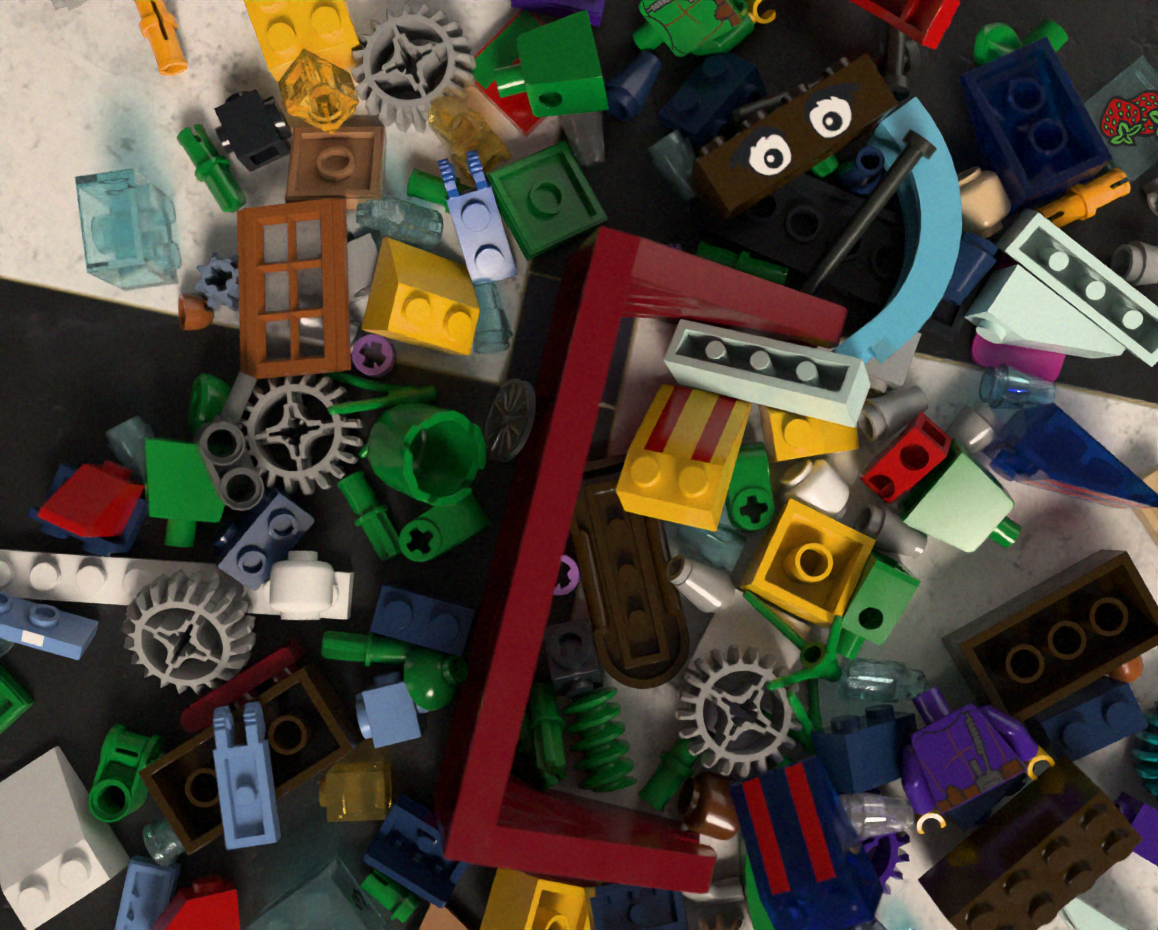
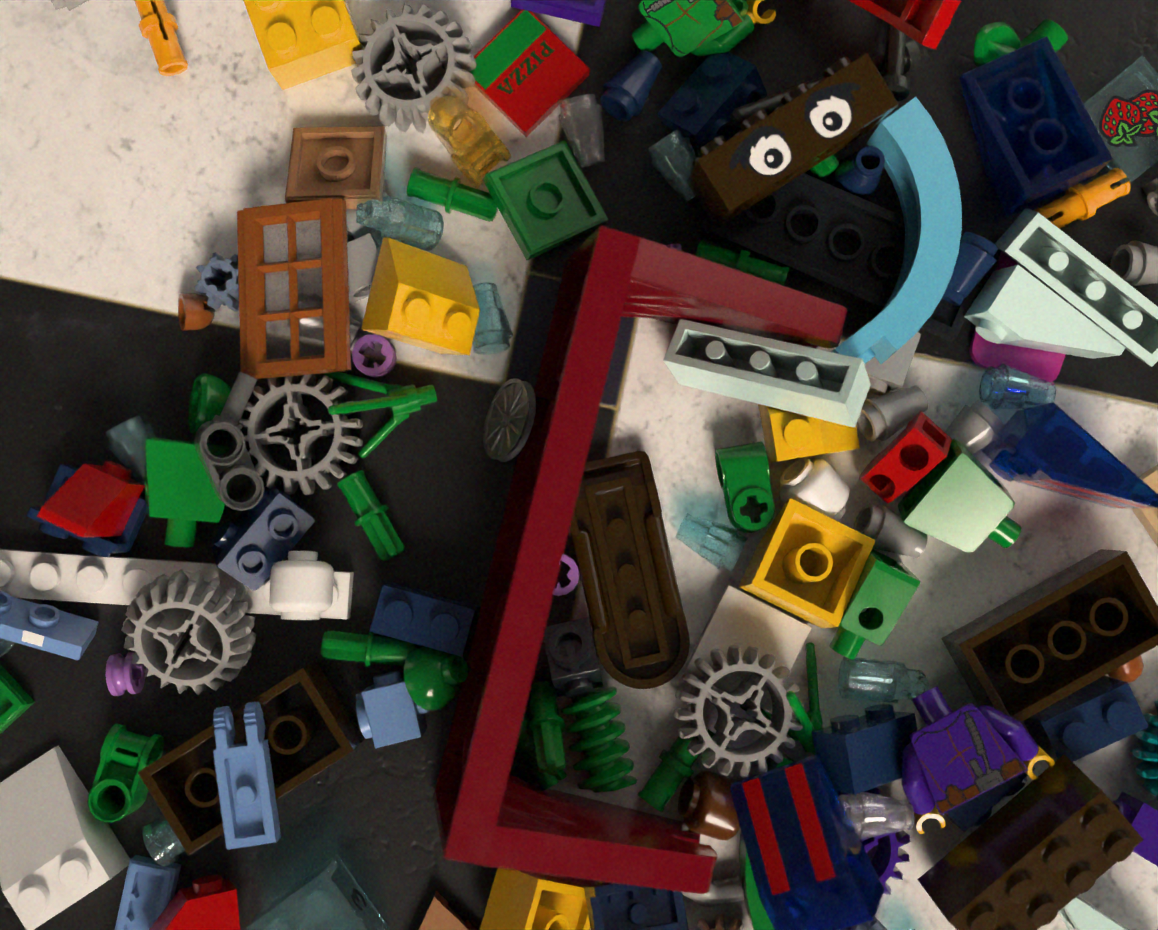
clear light blue brick [75,168,182,291] -> none
green axle [177,124,246,213] -> none
dark red hinge [179,638,305,734] -> none
black brick [214,89,293,172] -> none
clear yellow brick [278,48,359,135] -> none
clear yellow brick [319,761,392,822] -> none
green pin [360,869,422,923] -> none
dark blue bracket [362,793,470,908] -> none
green cylinder [367,403,486,507] -> none
green piece [399,493,492,562] -> none
hinge [437,149,518,288] -> none
green torso [494,10,609,118] -> none
yellow slope [616,383,752,532] -> none
light grey cone [665,555,735,614] -> none
green plant [742,590,843,691] -> none
pearl dark grey bar [796,129,937,297] -> none
tan head [957,166,1011,238] -> none
none -> medium lavender bush [105,652,145,696]

